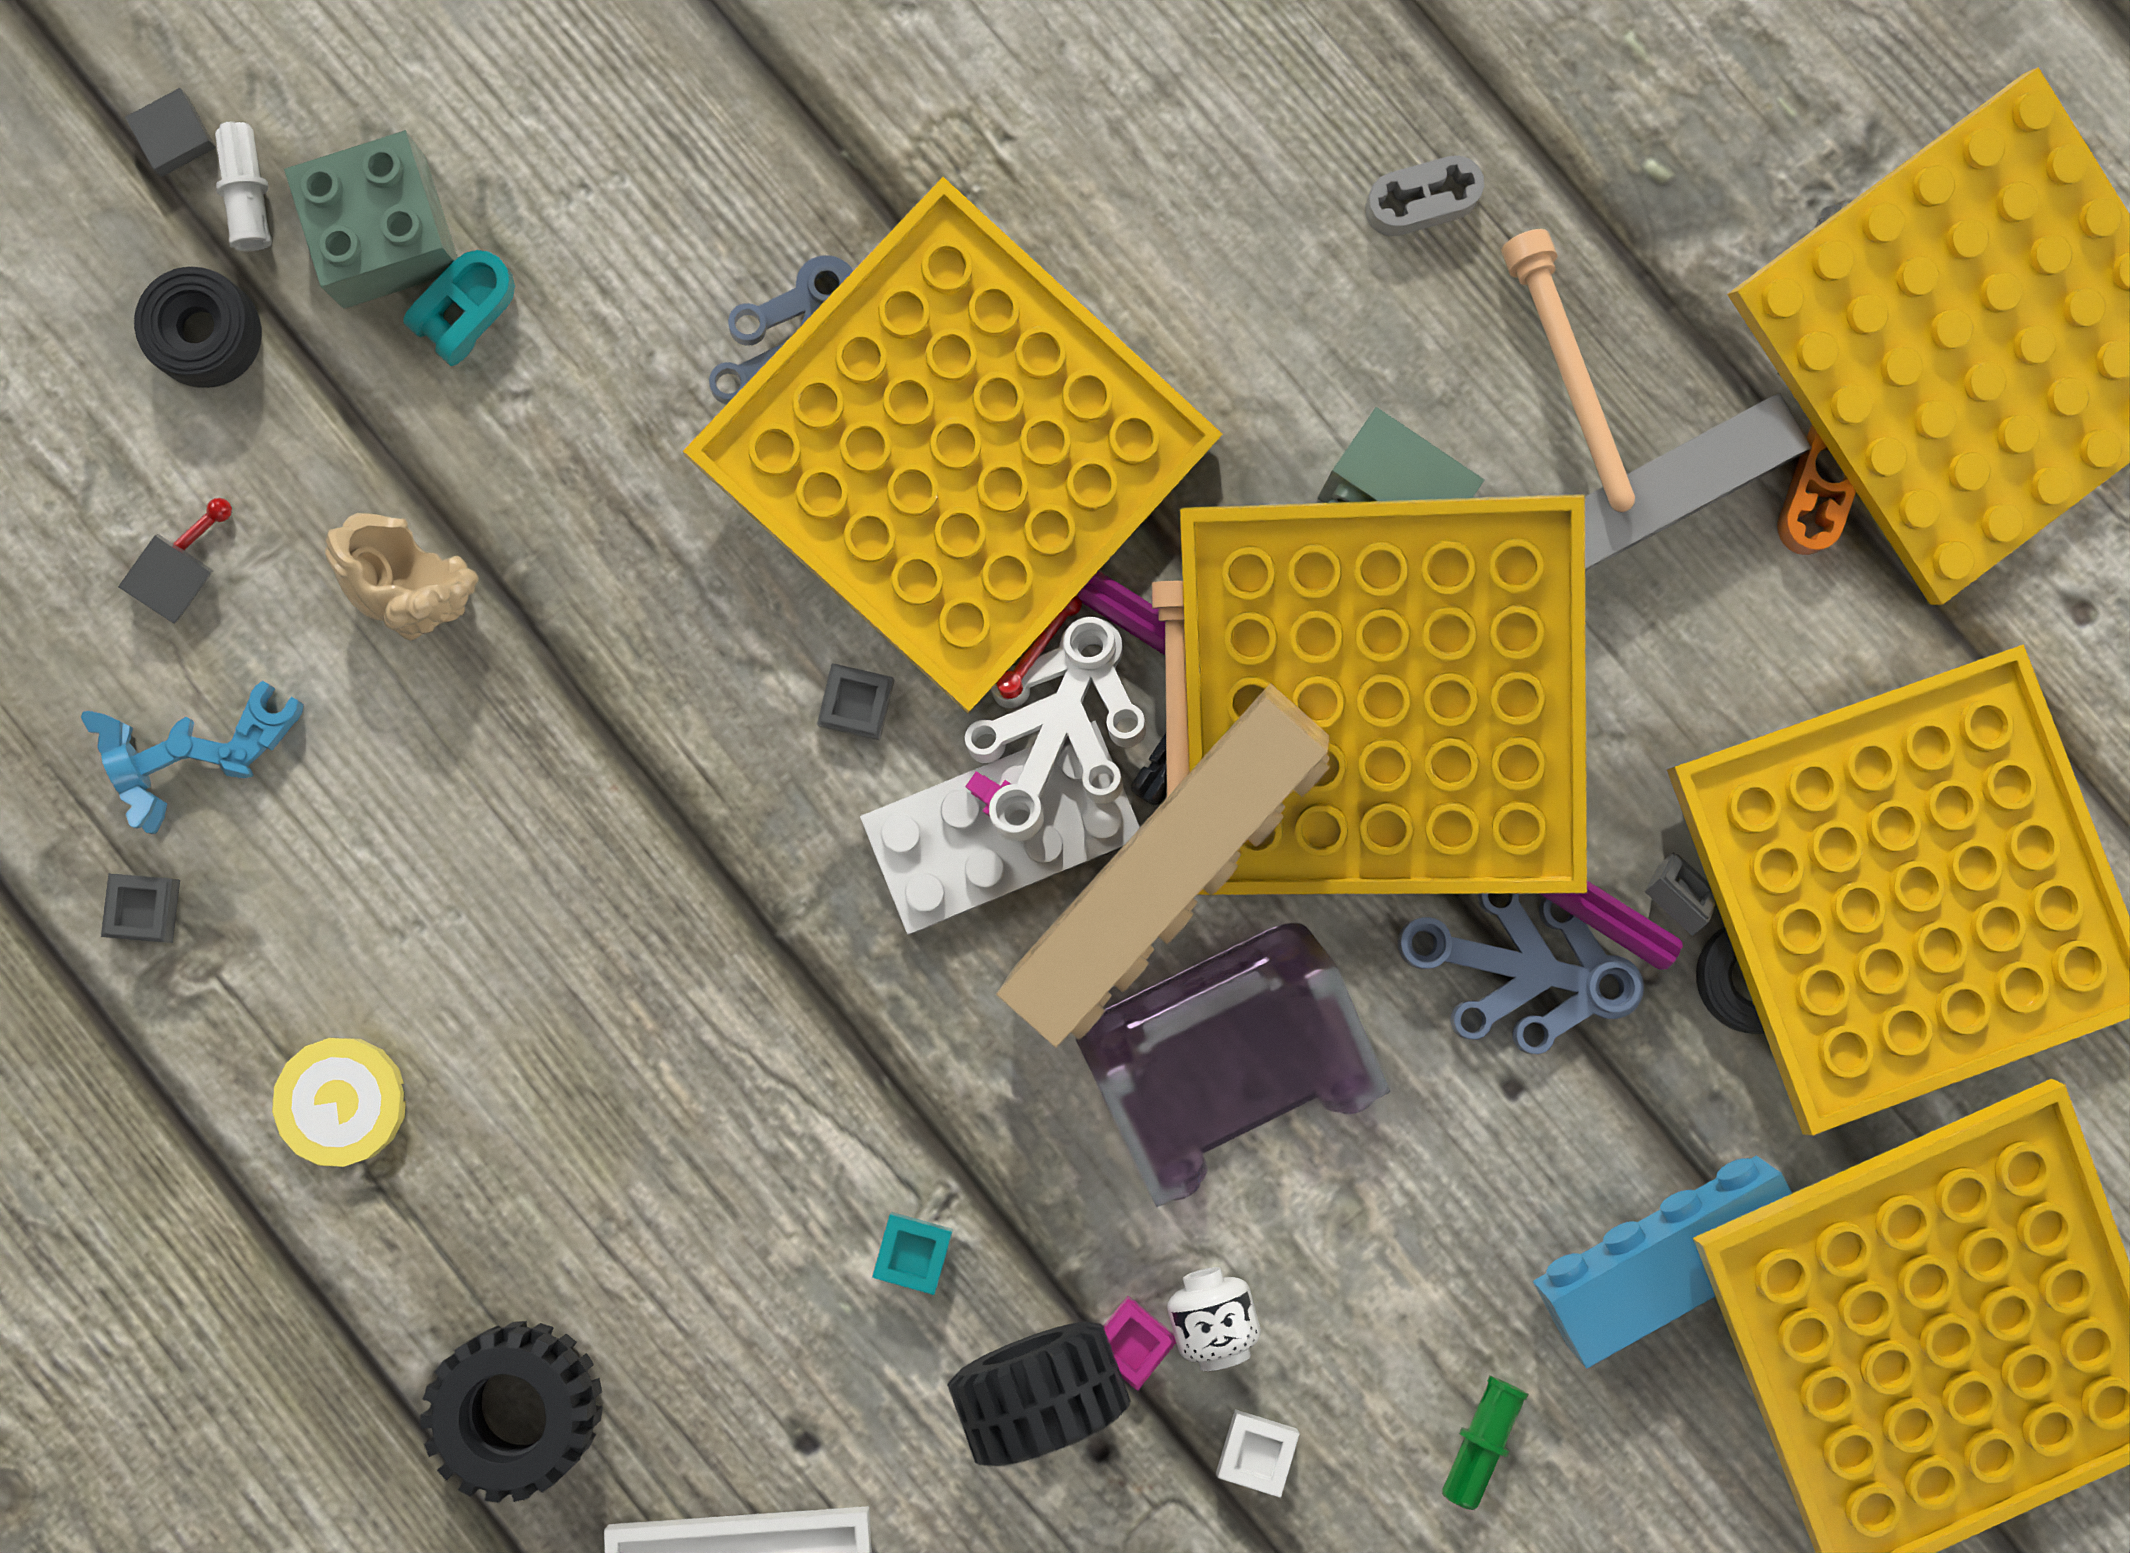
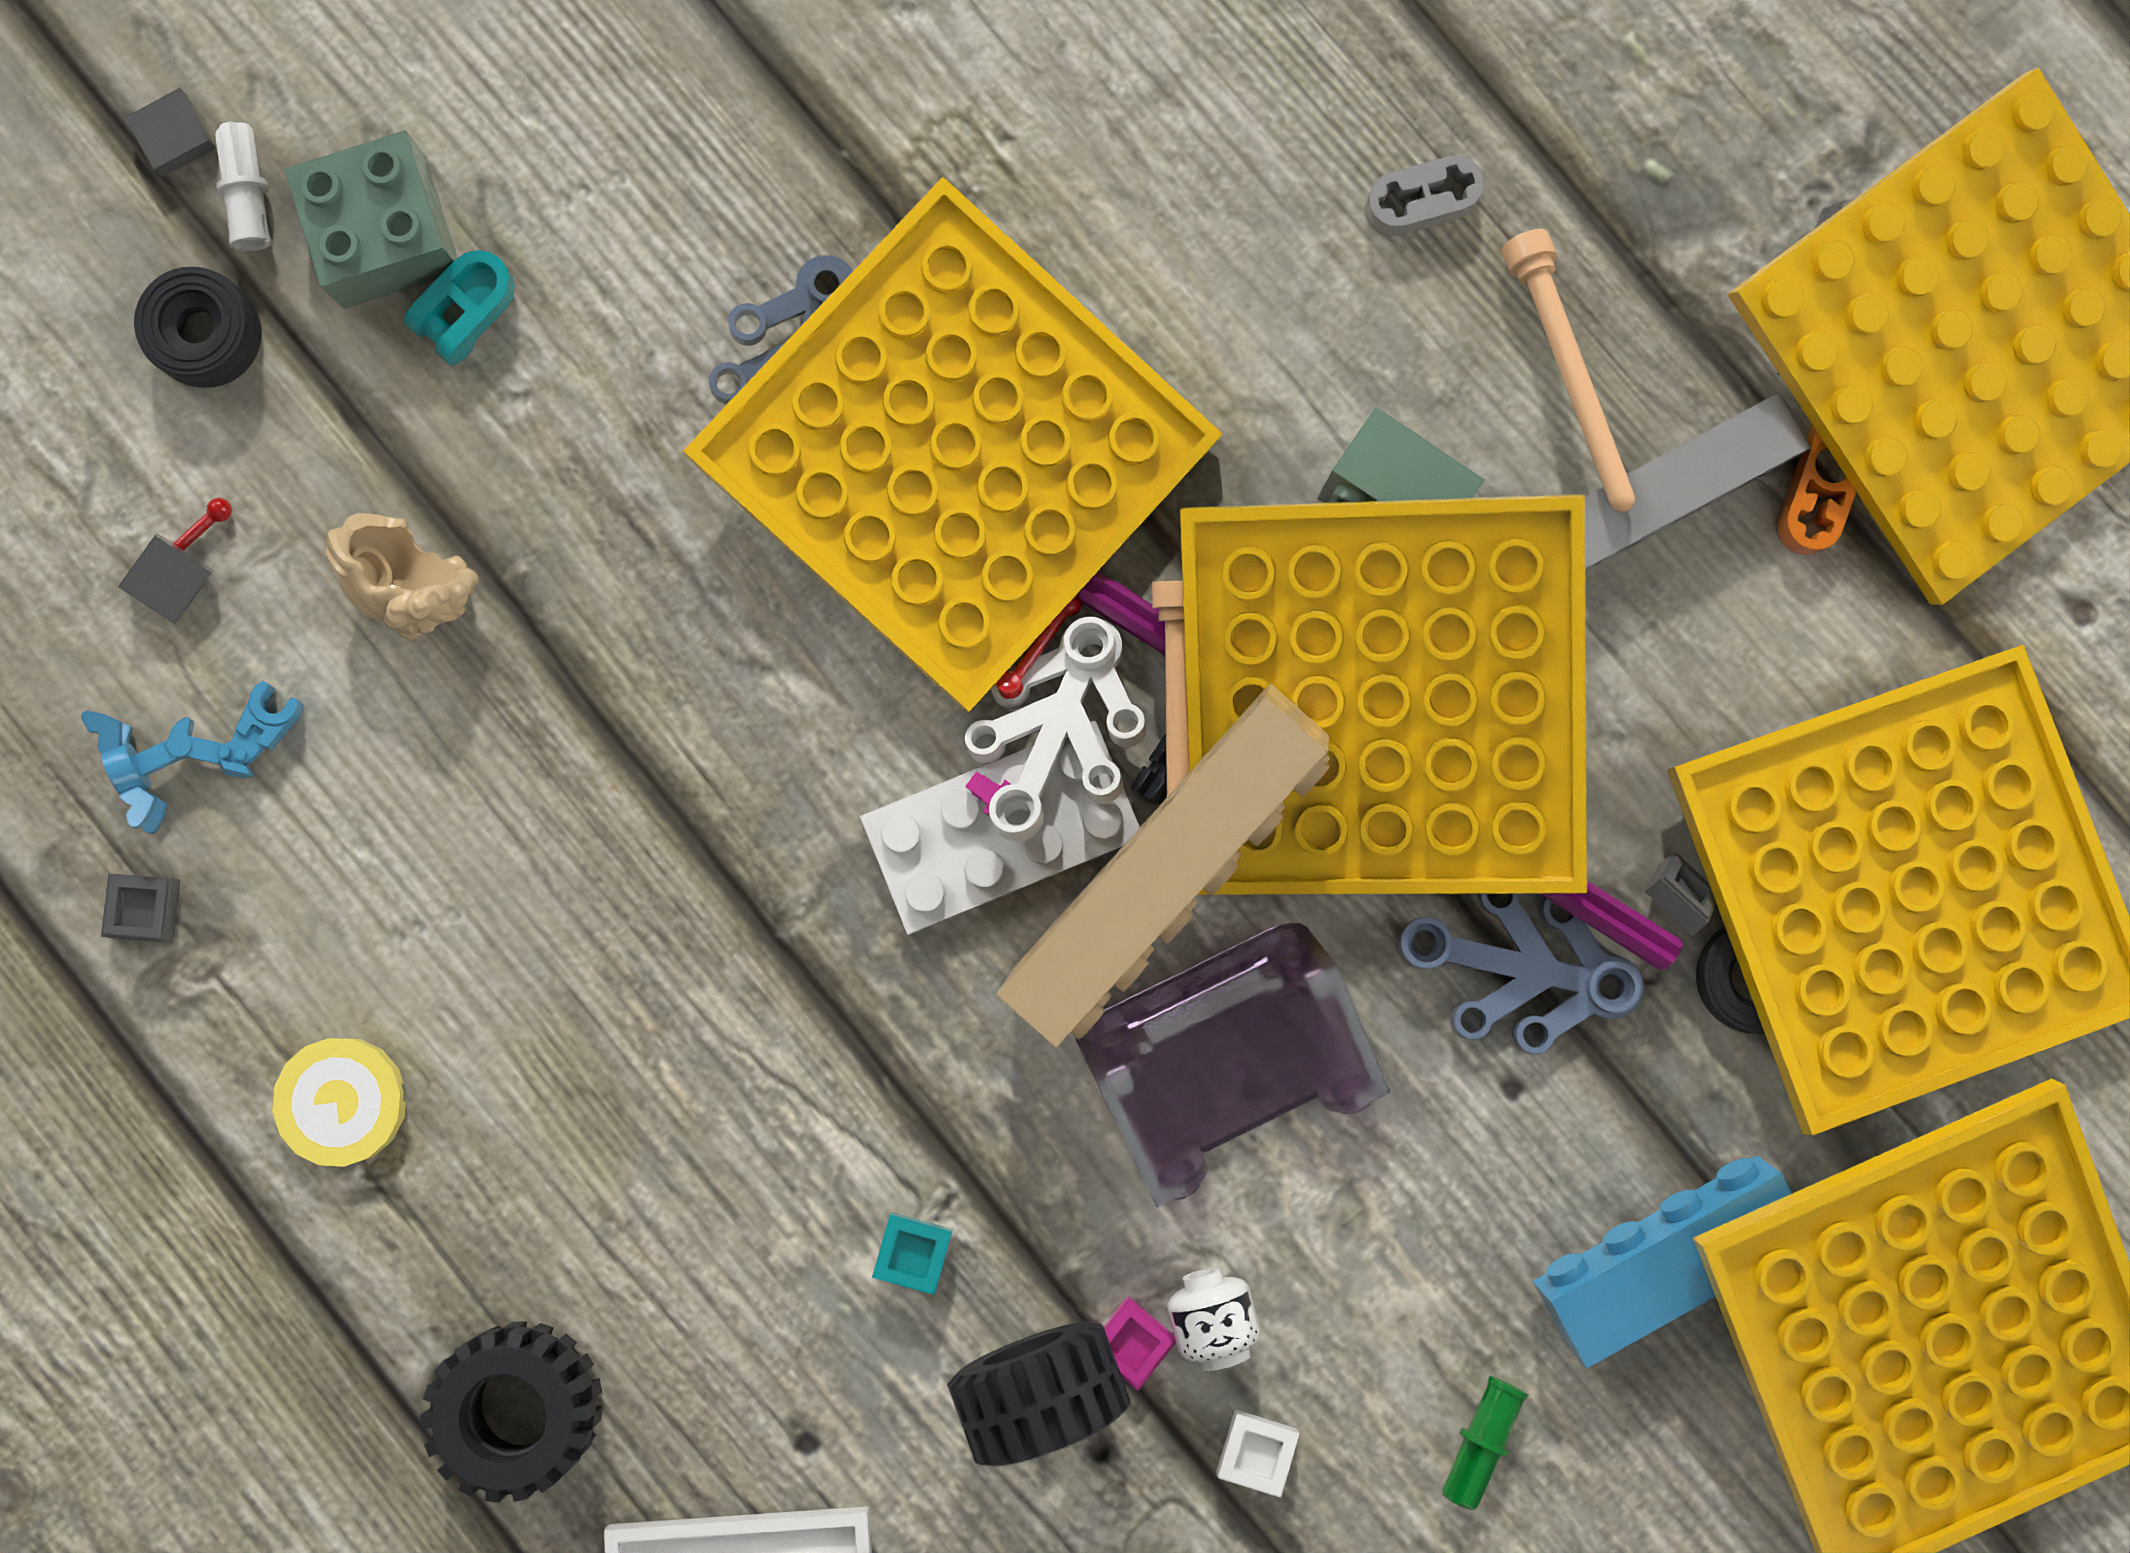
dark grey tile [817,663,895,741] -> none

